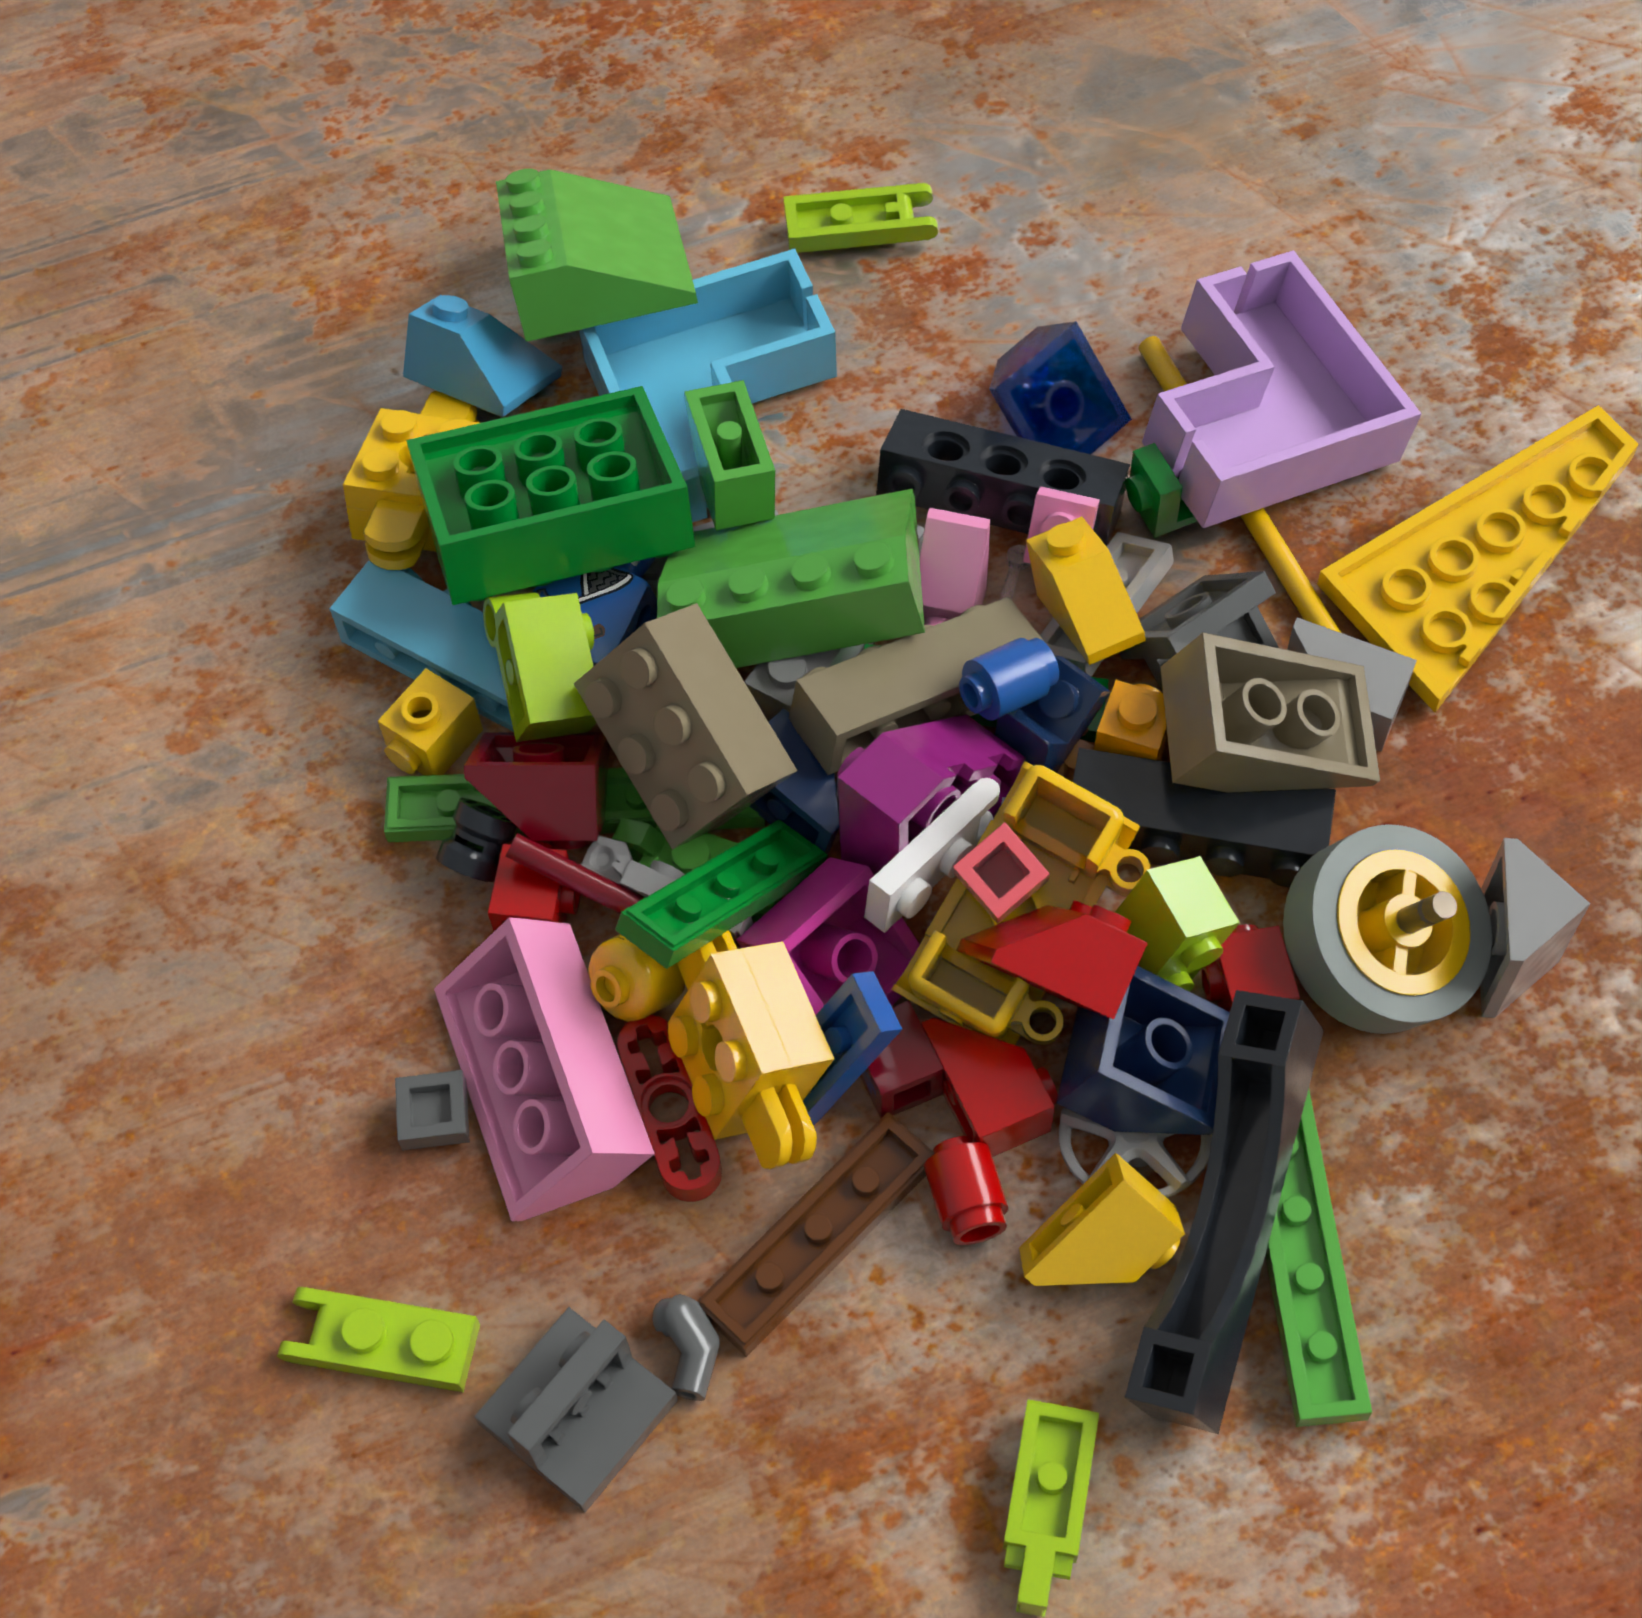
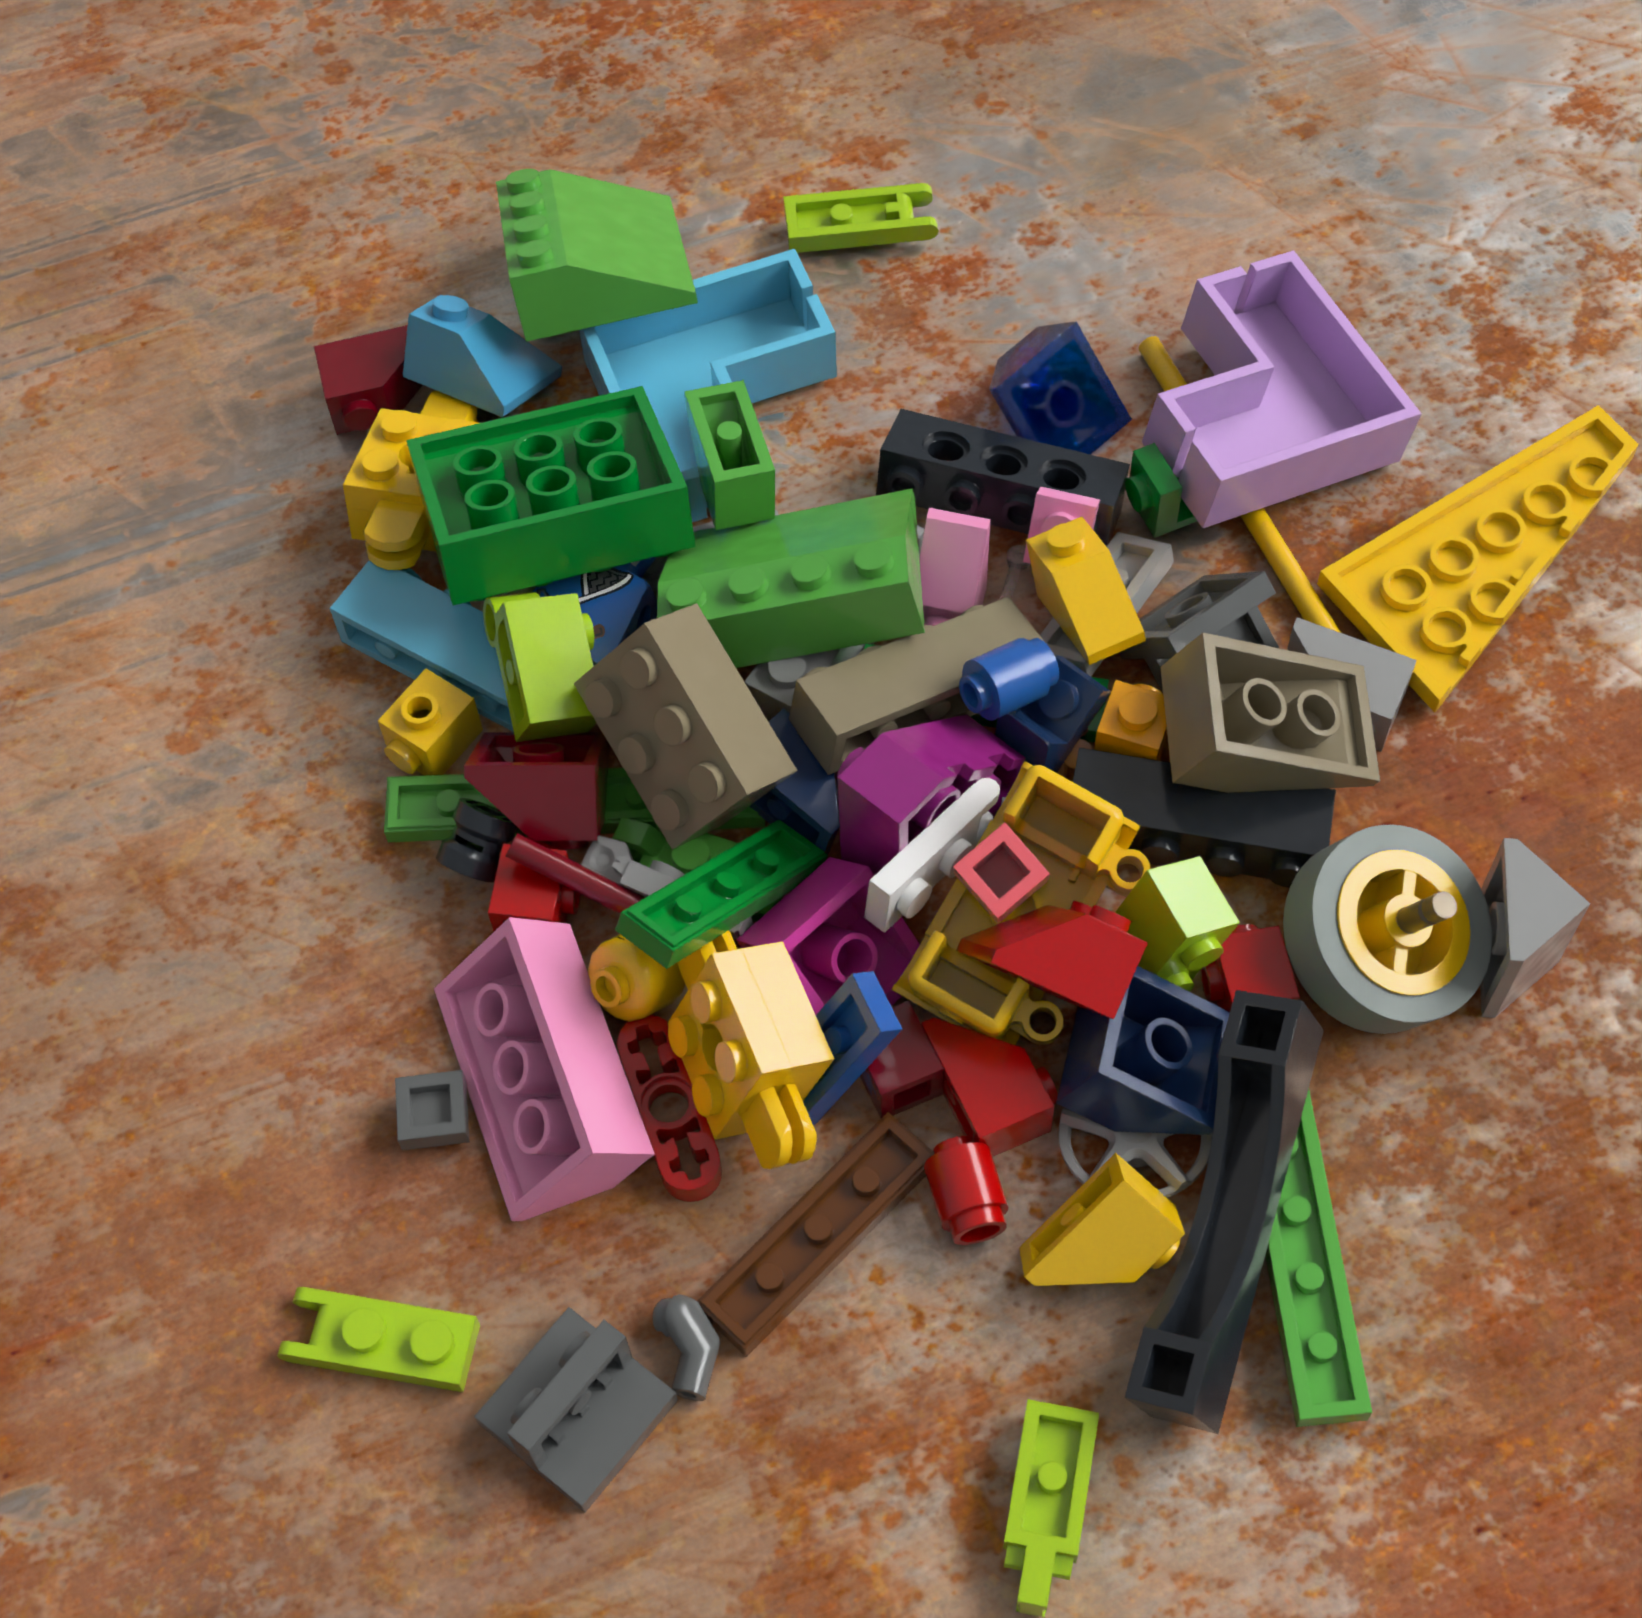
none -> dark red slope [314,325,423,435]

